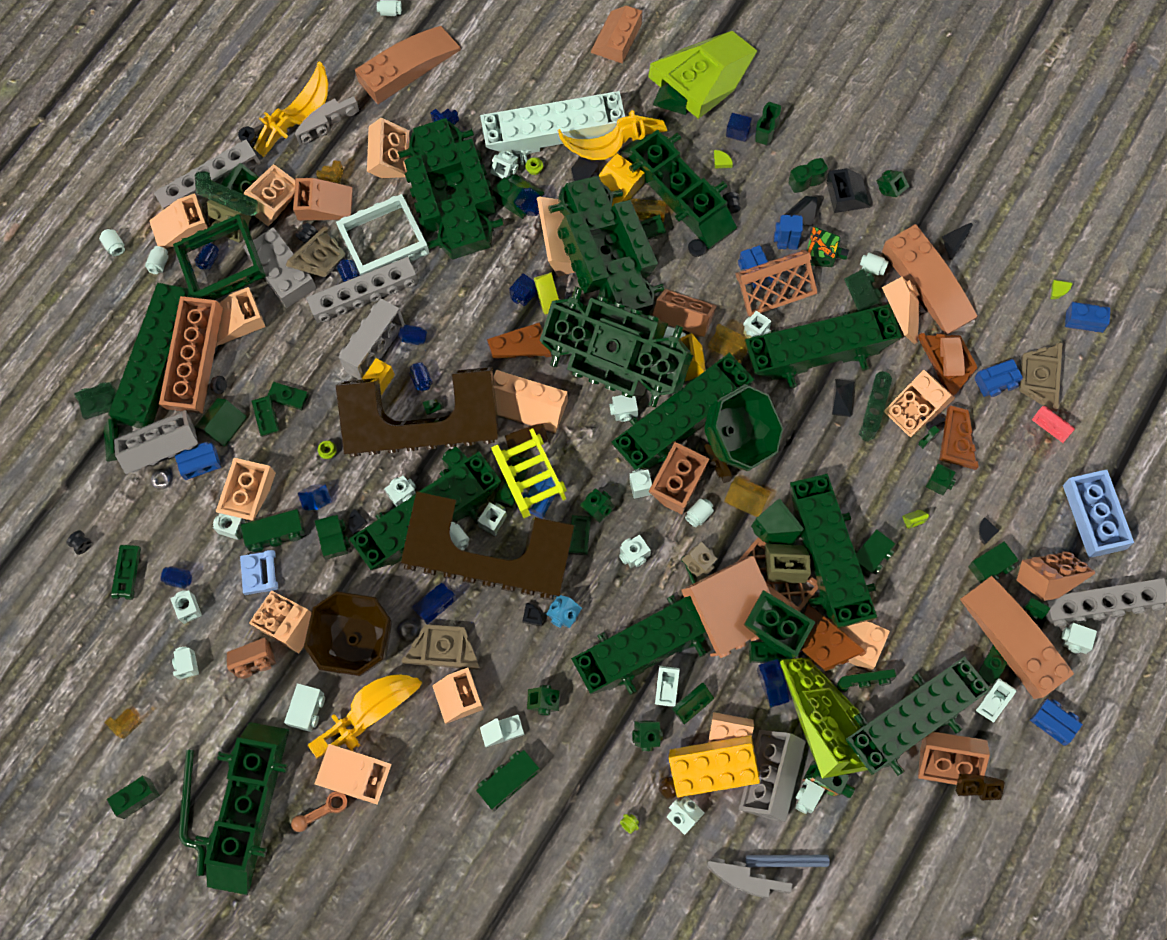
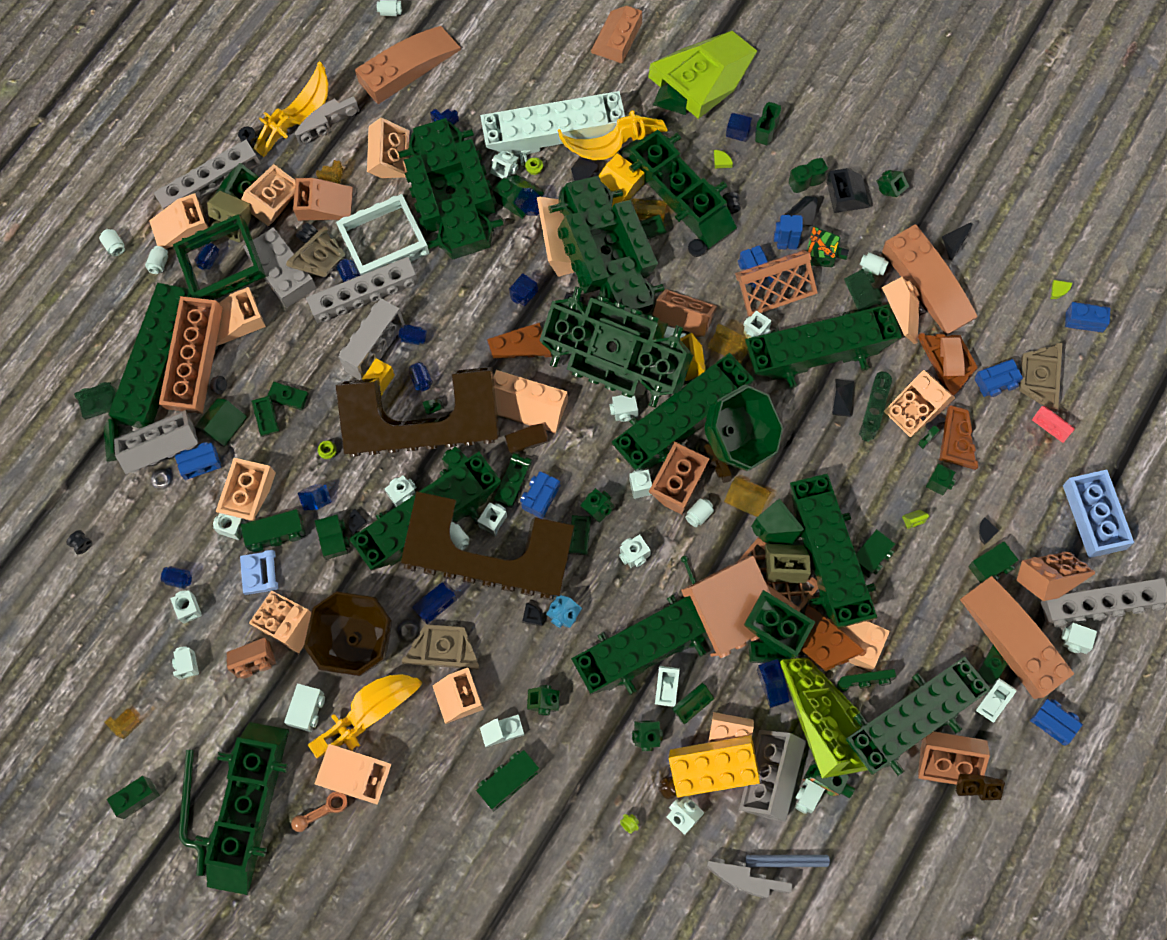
dark green plate [111,545,141,600] -> none
clear green beam [194,171,258,216] -> none
neon yellow fence [491,429,567,518] -> none
neon yellow slope [534,273,559,315] -> none
dark tan brick [681,542,717,577] -> none
dark green plate [1022,598,1050,624] -> none

